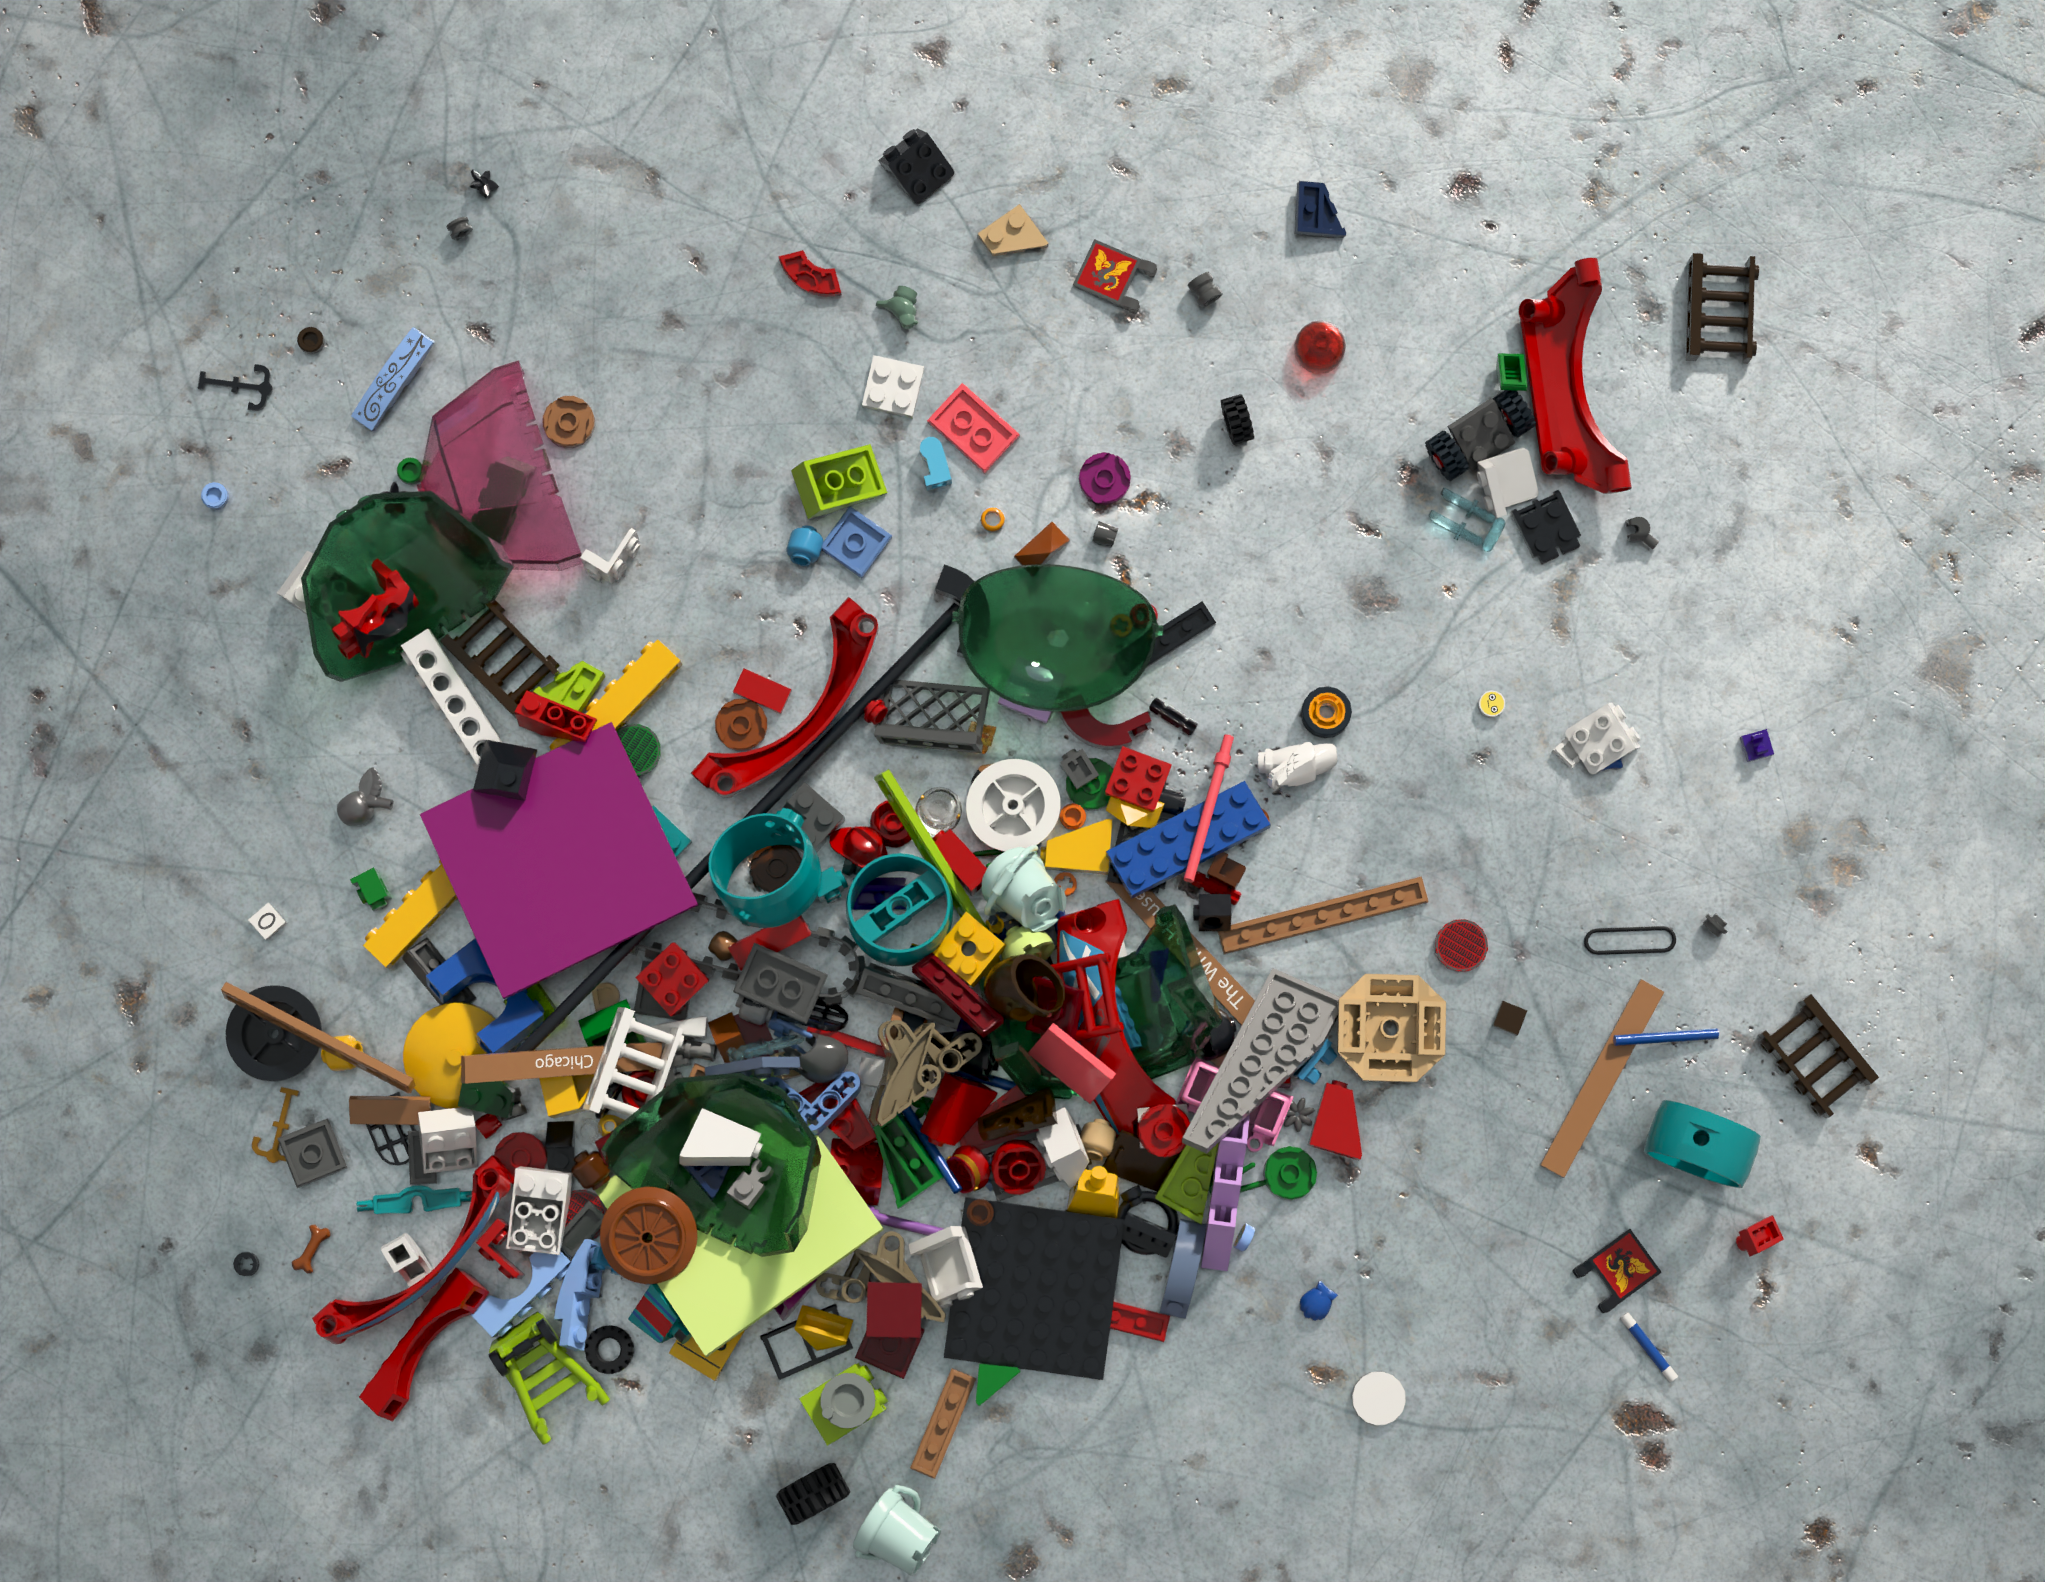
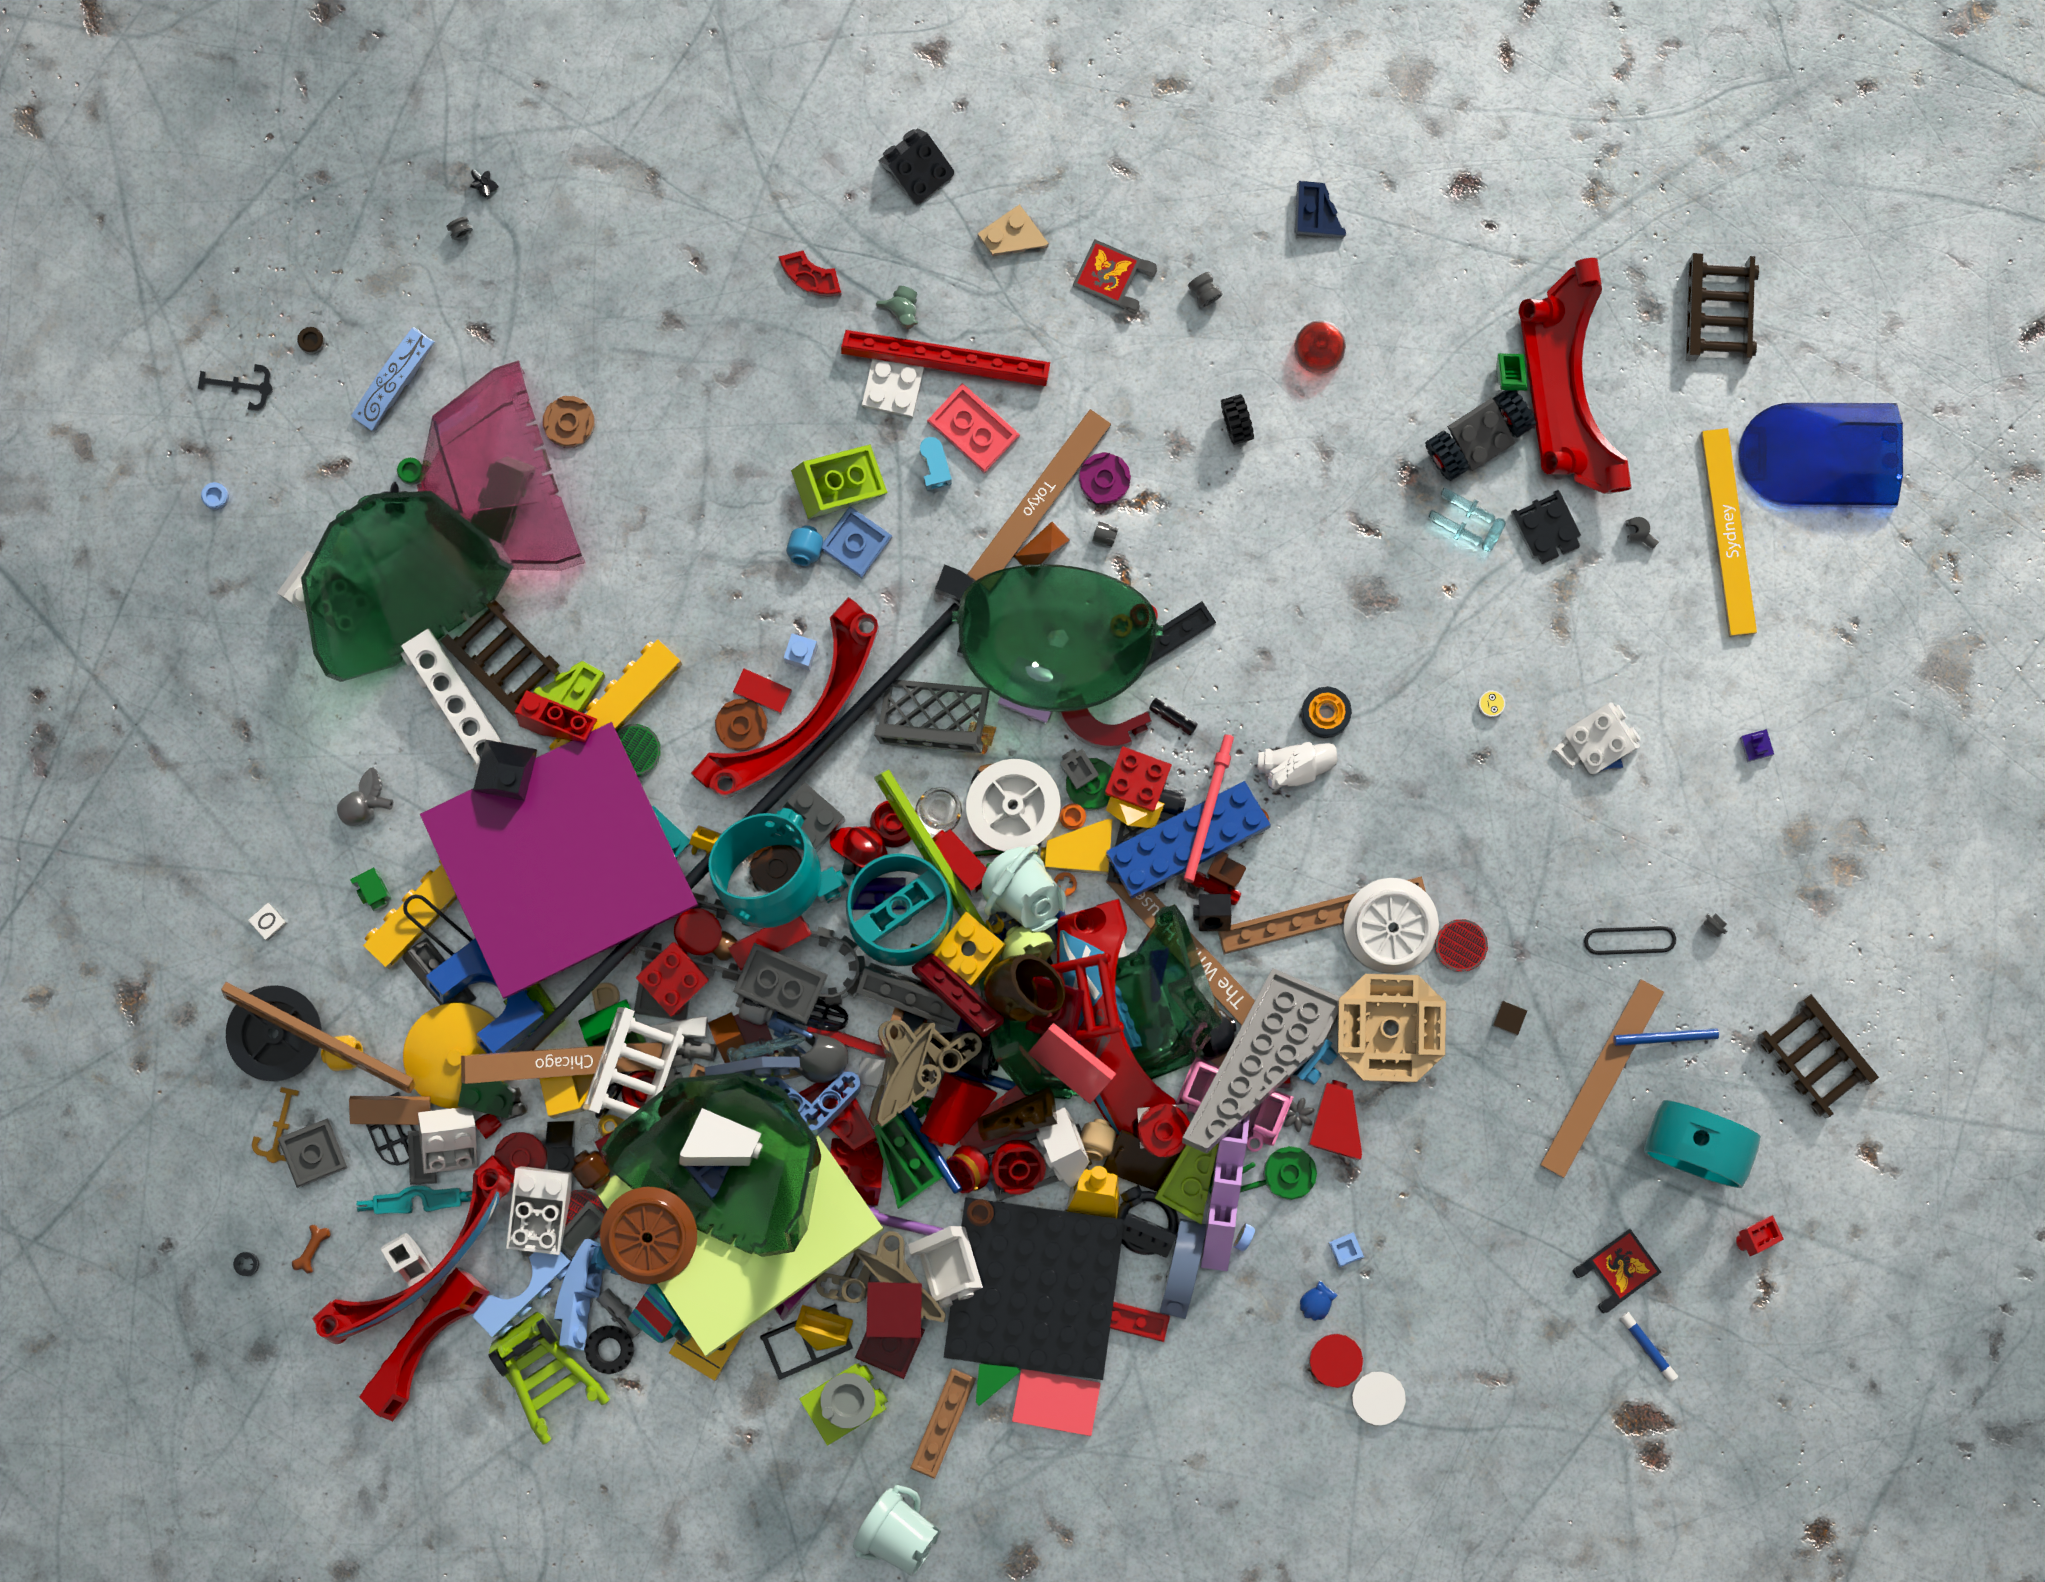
red hips [331,558,419,660] -> none
red bracket [476,1218,525,1279] -> none
white bracket [580,528,640,584] -> none
light grey plate [727,1159,774,1210] -> none
black tyre [776,1463,850,1525] -> none
red plate [864,699,888,725] -> none
light orange piece [980,508,1005,532] -> none
white bracket [1477,448,1539,518] -> none
none -> black piece [403,894,473,956]
none -> light grey pin [596,1288,642,1339]
none -> red piece [674,908,722,955]
none -> yellow tile [689,825,721,855]
none -> light blue brick [784,633,818,671]
none -> red tile [841,330,1051,386]
none -> medium nougat tile [967,409,1111,591]
none -> coral tile [1012,1369,1101,1436]
none -> red tile [1309,1334,1363,1388]
none -> light blue tile [1329,1232,1364,1267]
none -> white piece [1344,878,1439,973]
none -> yellow tile [1701,428,1757,637]
none -> clear blue windscreen [1738,403,1903,509]

